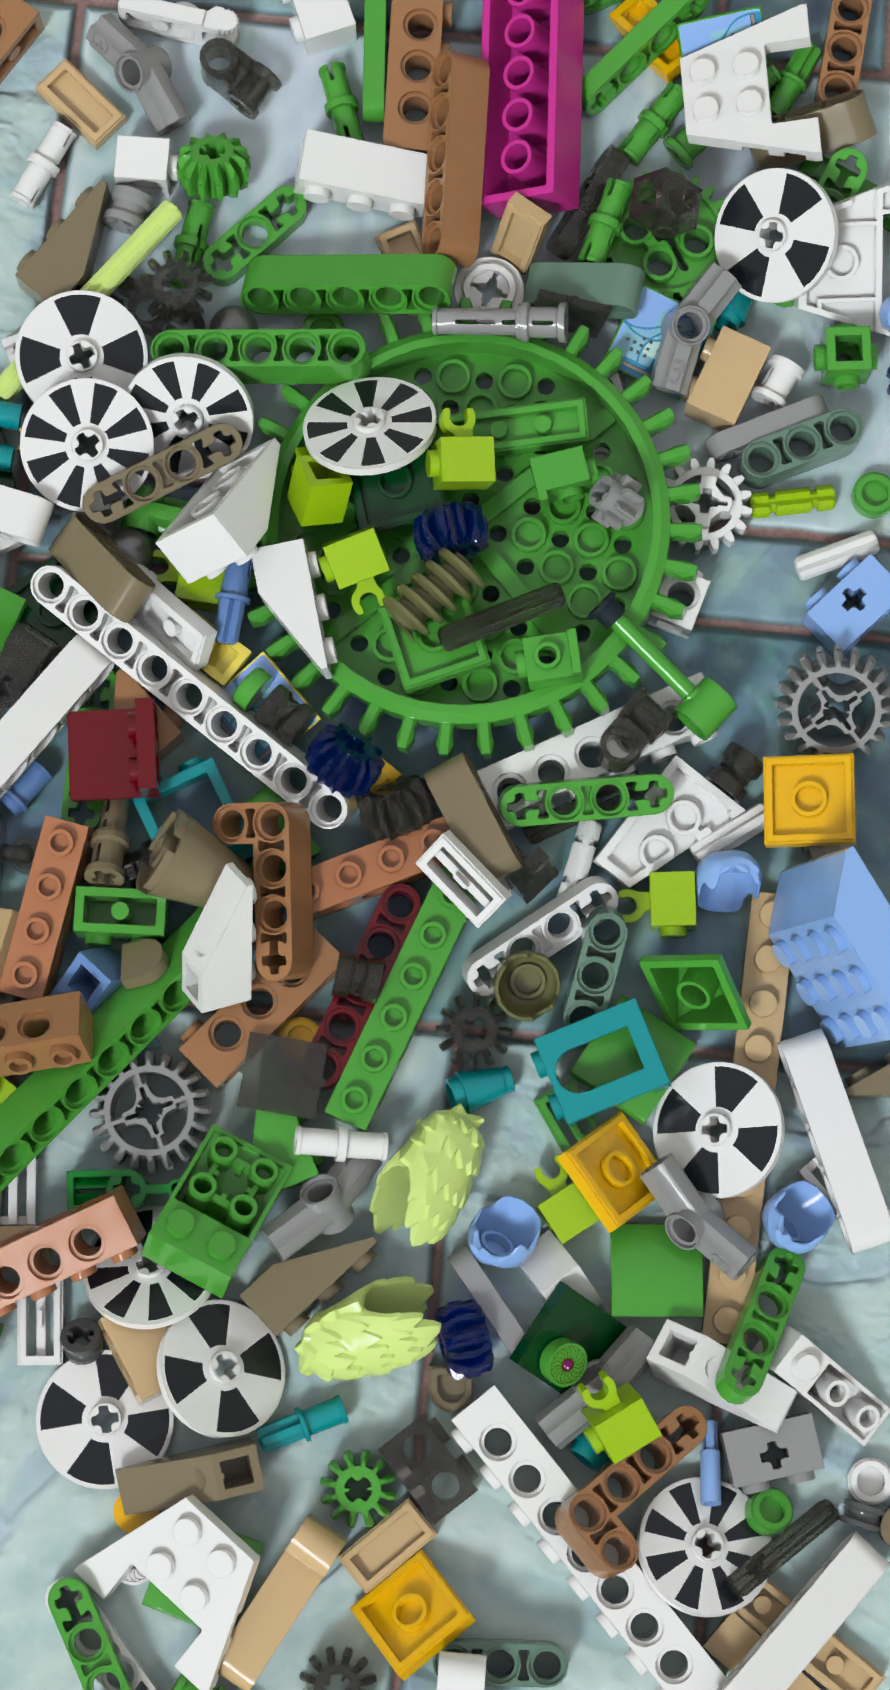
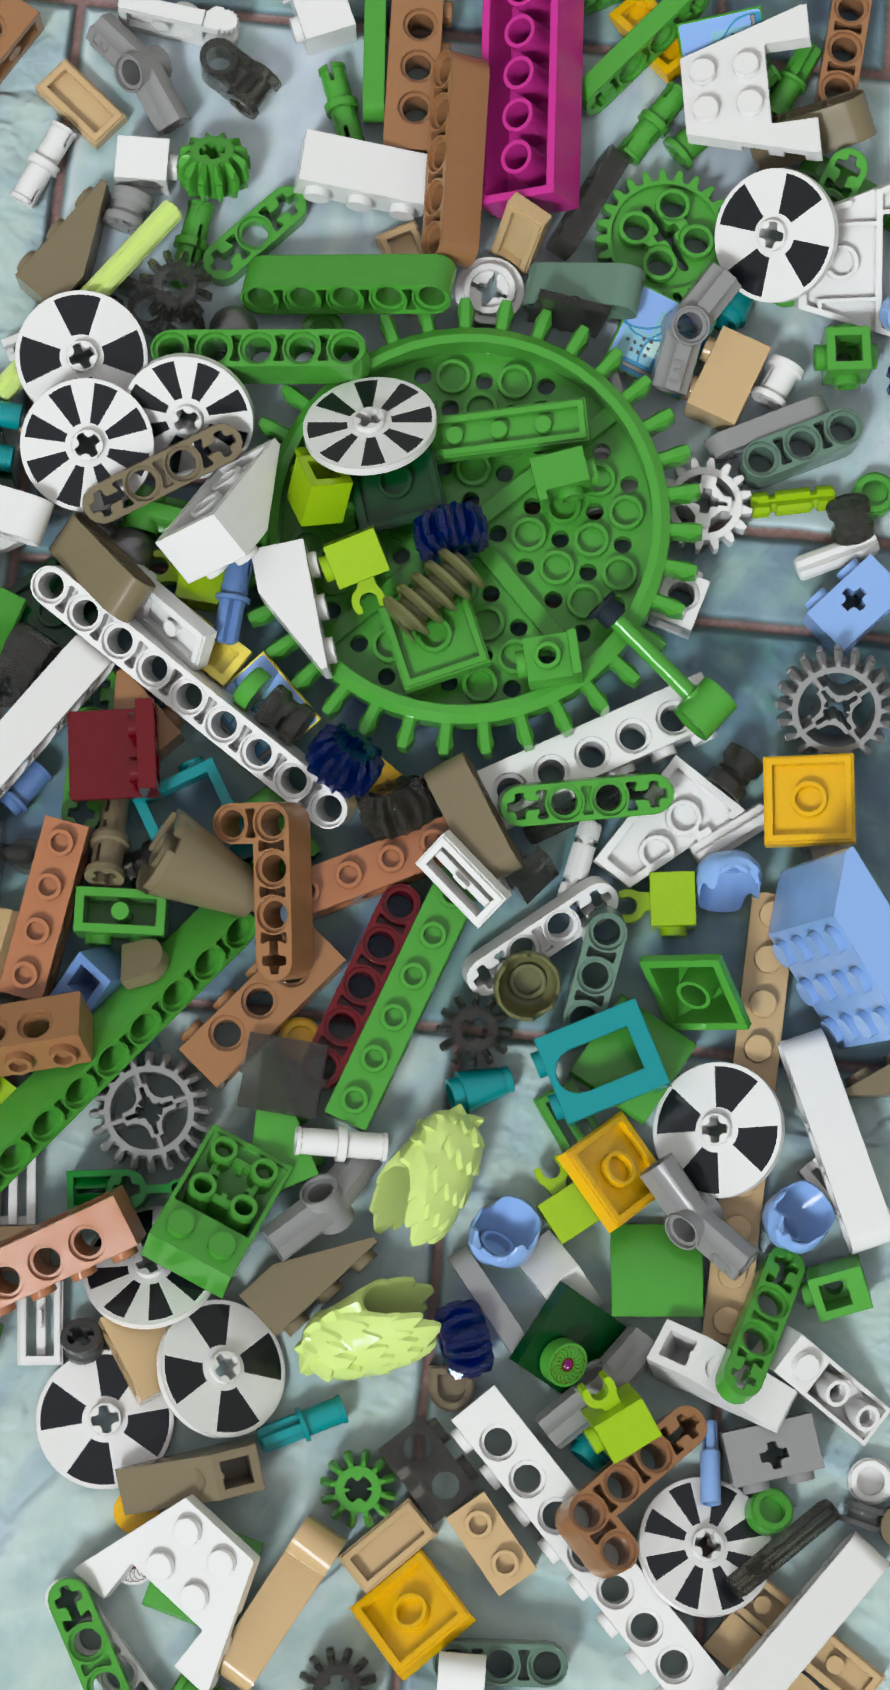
white slope [182,862,257,1013] -> none
clear smoke wheel [331,951,385,1004] -> none
lime brick [425,408,496,490] -> none
light grey pin [432,302,569,343] -> none
clear smoke axle [437,582,566,652] -> none
bright green pin [577,178,634,263] -> none
light grey gear [589,472,645,531] -> none
clear smoke piece [596,686,678,773] -> none
clear smoke brick [628,167,703,239] -> none
none -> tan brick [446,1489,537,1597]
none -> bright green brick [800,1253,873,1322]
none -> clear smoke wheel [826,493,876,546]

